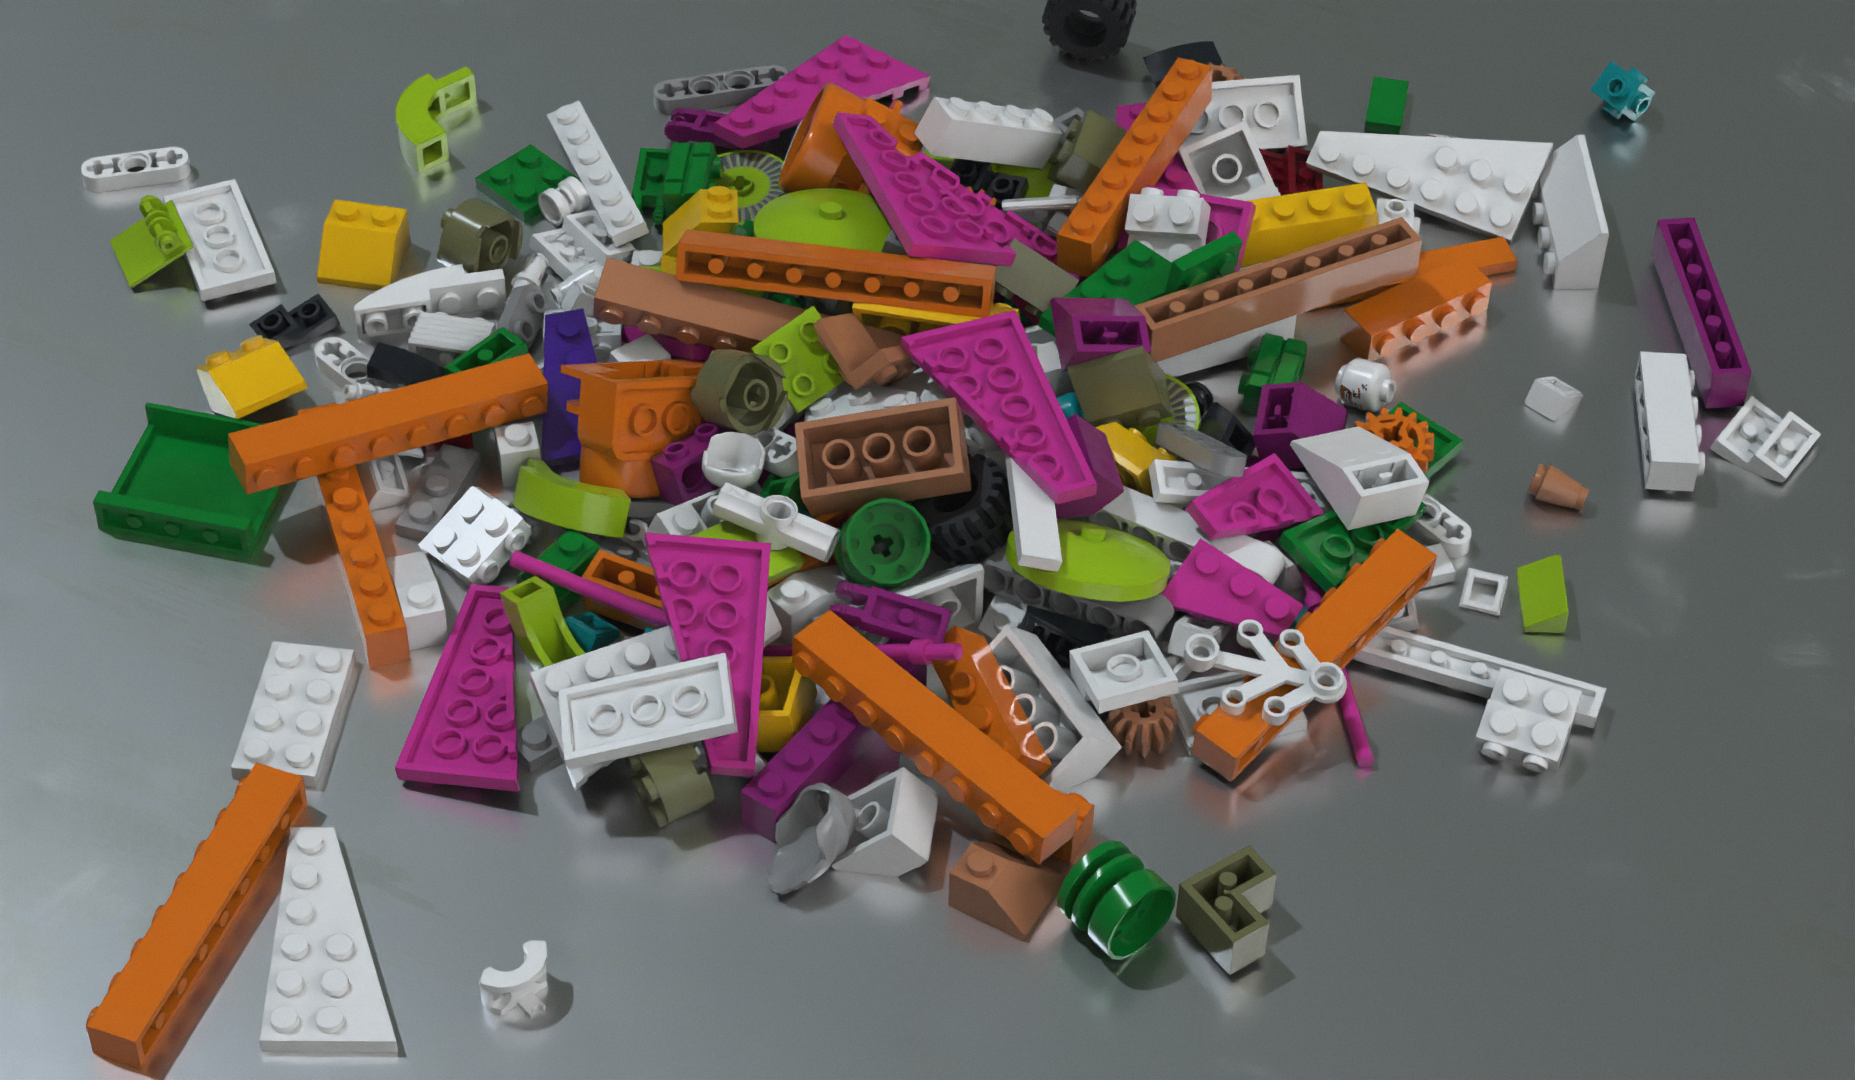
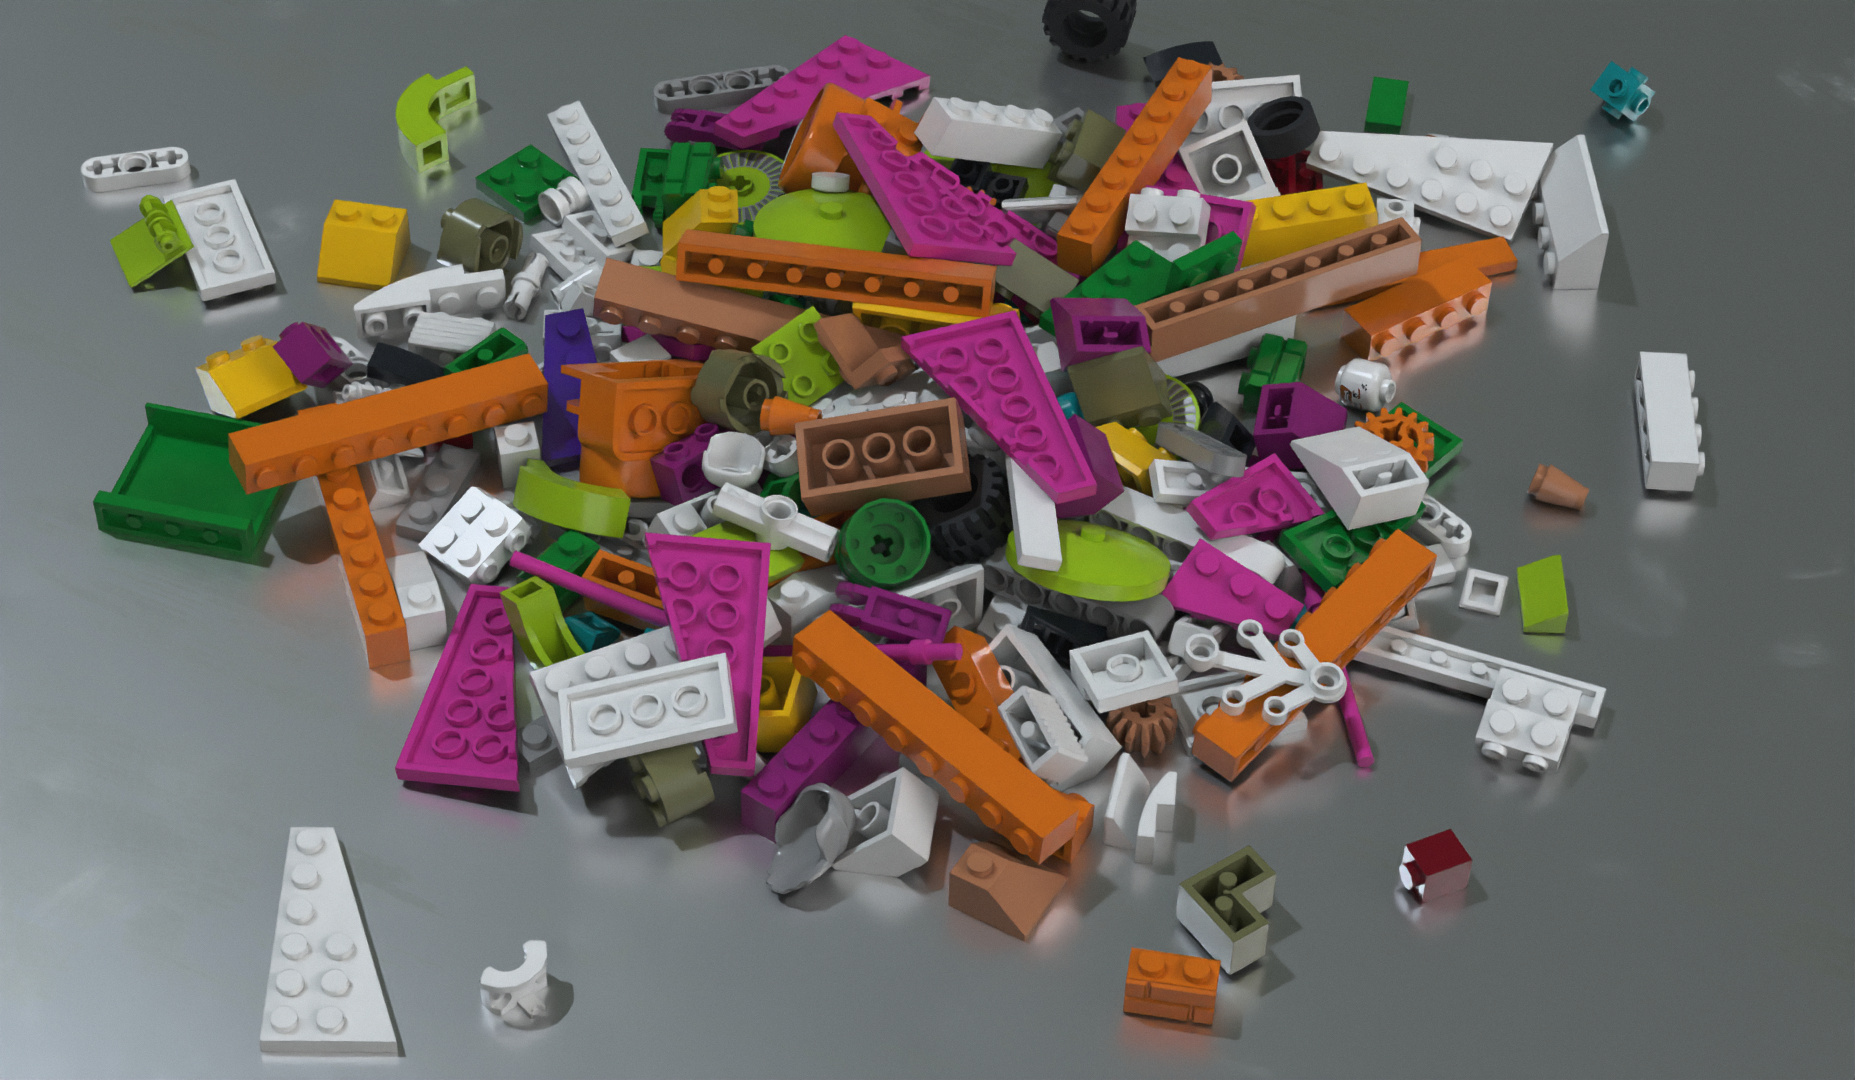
orange brick [86,762,307,1069] -> none
white plate [231,641,356,787] -> none
black slope [249,293,341,349] -> none
light grey plate [497,284,547,349] -> none
green wheel [1057,840,1176,960] -> none
white slope [1525,376,1583,421] -> none
magenta brick [1651,218,1752,408] -> none
white slope [1710,396,1821,483] -> none
none -> magenta brick [273,322,353,389]
none -> orange cone [760,396,823,436]
none -> white tile [811,172,850,192]
none -> white brick [997,686,1089,785]
none -> white slope [1102,753,1150,849]
none -> orange brick [1123,947,1221,1025]
none -> white slope [1135,771,1177,864]
none -> black tyre [1247,96,1320,159]
none -> dark red brick [1399,829,1473,904]

